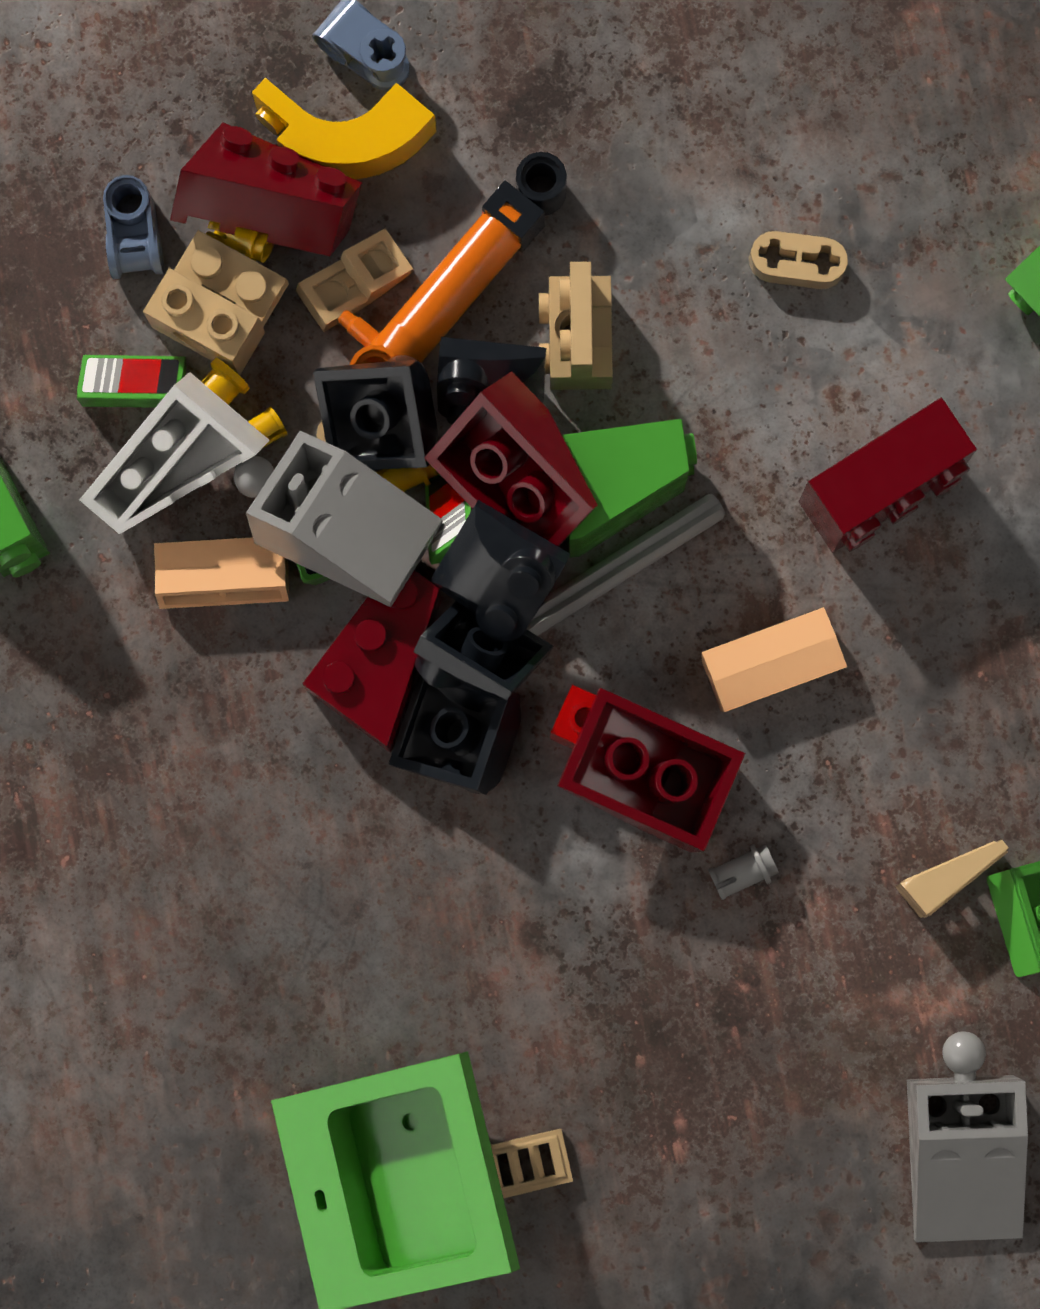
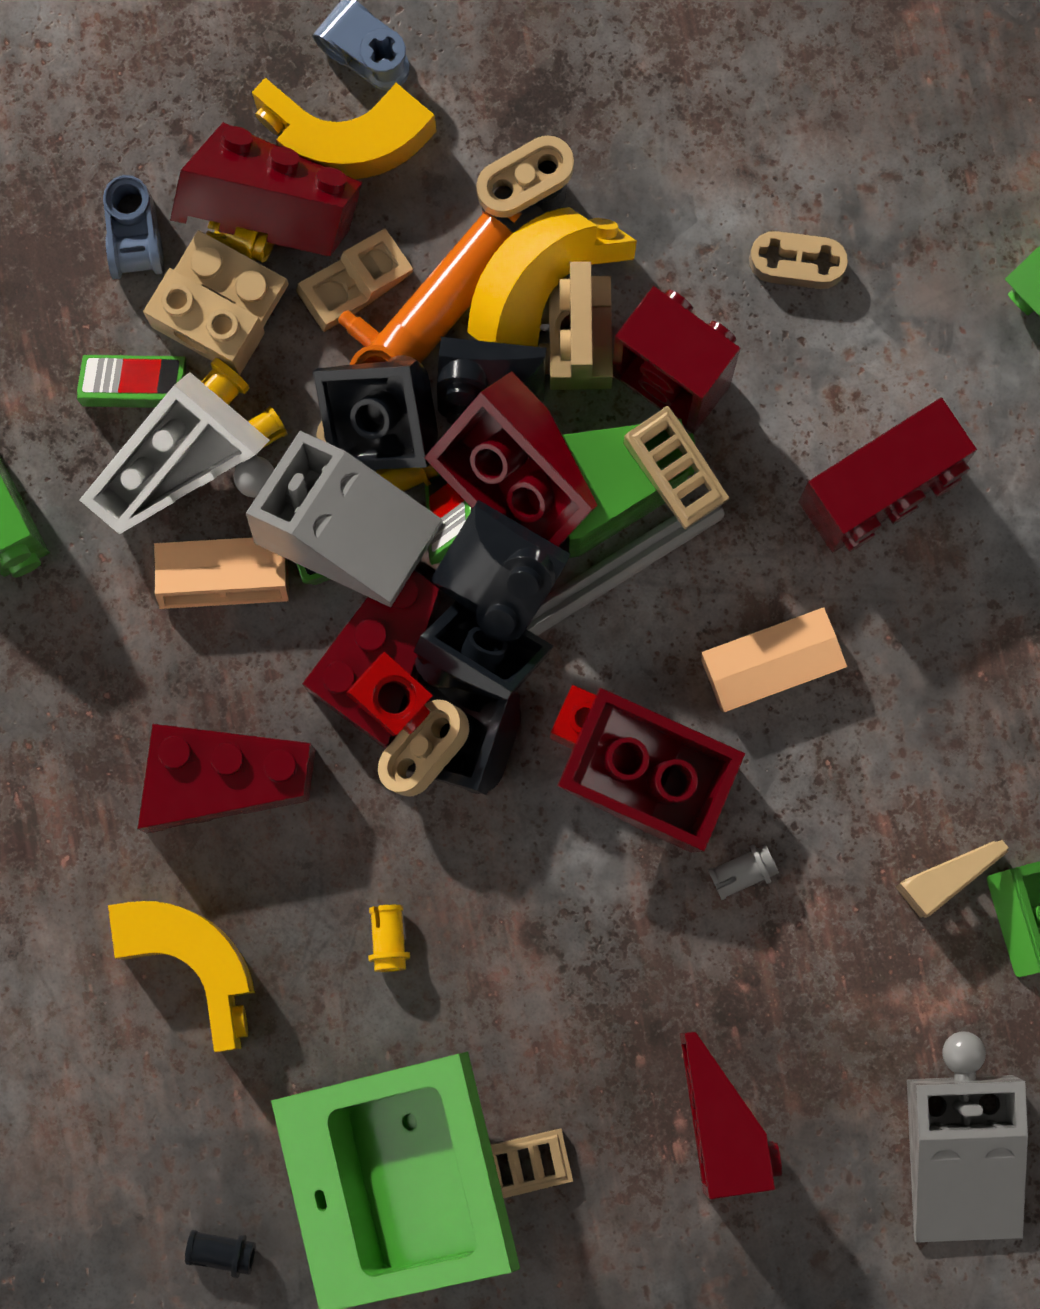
none -> yellow arch [108,901,255,1052]
none -> dark red wedge [137,724,316,834]
none -> black pin [185,1230,256,1278]
none -> red brick [345,652,433,736]
none -> yellow pin [368,904,410,972]
none -> tan plate [378,700,469,797]
none -> yellow arch [467,207,637,347]
none -> tan plate [477,136,574,217]
none -> dark red brick [612,285,741,434]
none -> tan slope [623,406,729,530]
none -> dark red slope [680,1032,782,1199]

